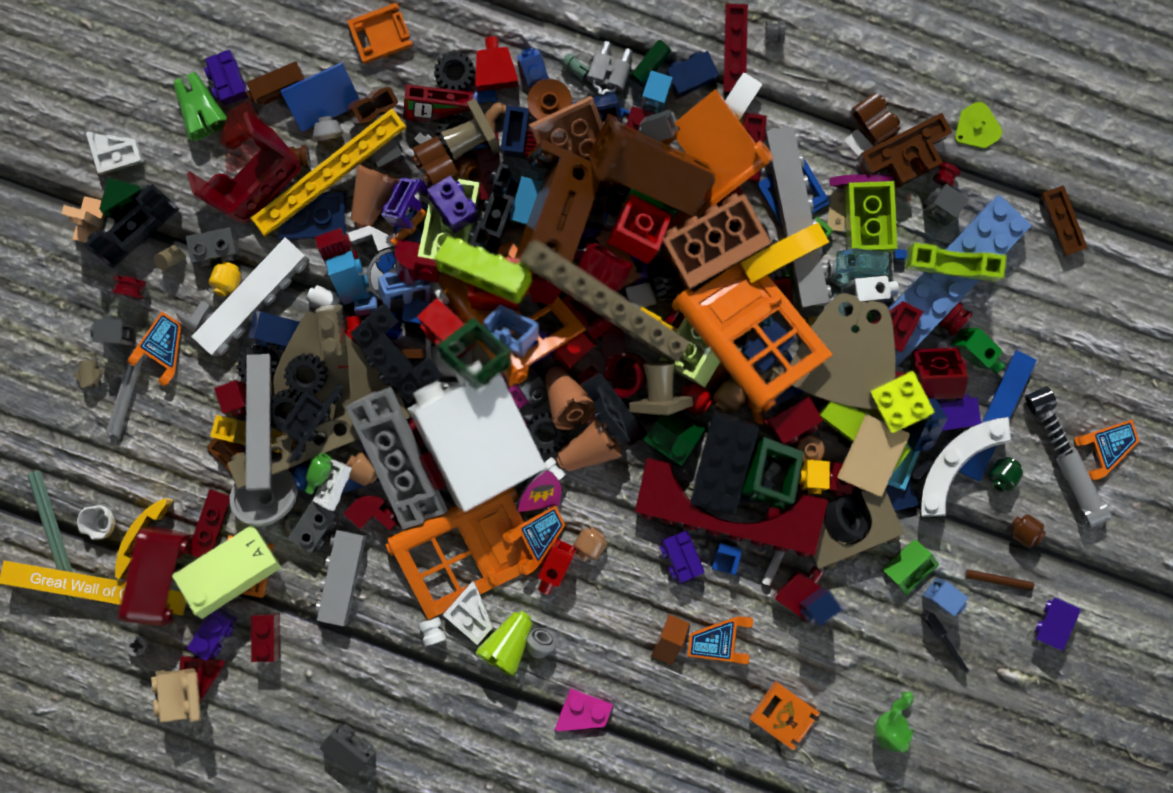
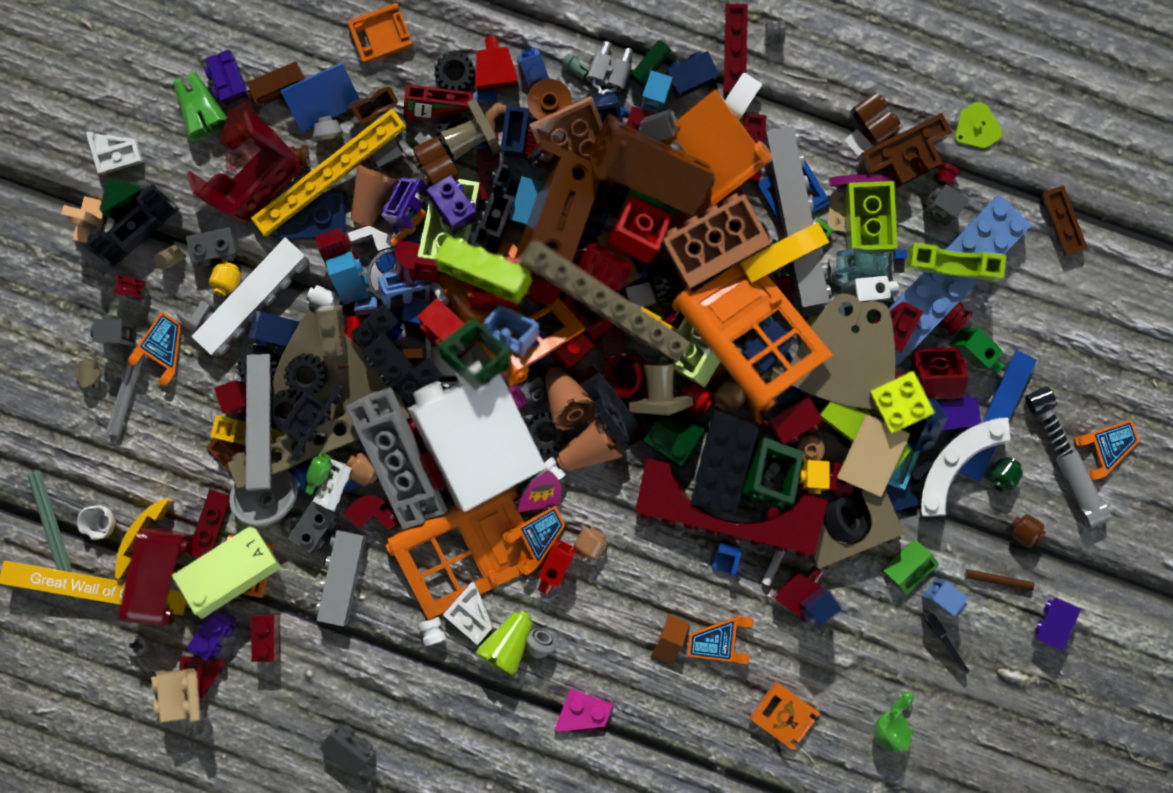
reddish brown head [451,154,480,182] -> none
dark purple brick [659,530,705,583] -> none

